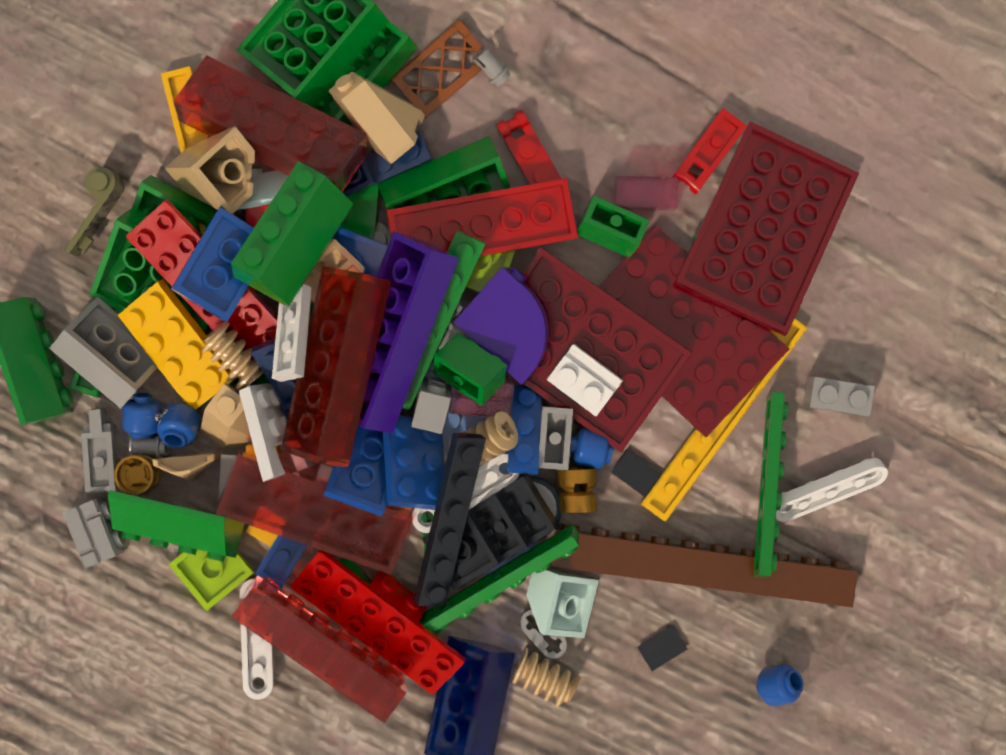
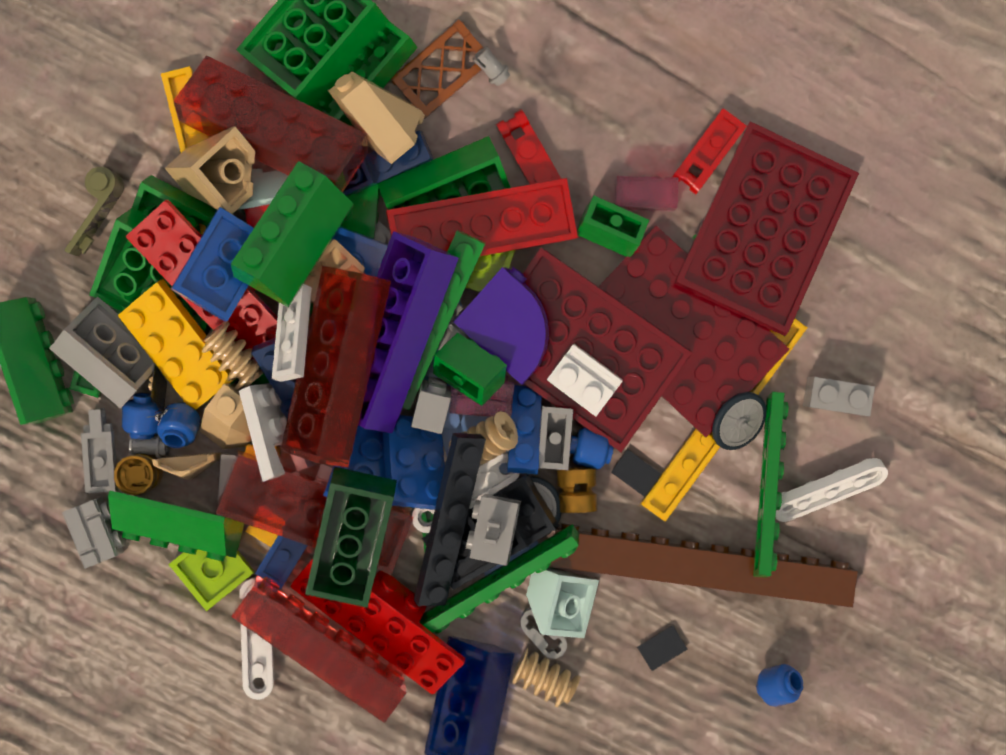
none -> black piece [148,365,167,414]
none -> dark green brick [305,466,397,607]
none -> light grey brick [466,494,521,566]
none -> light grey wheel [712,392,767,450]

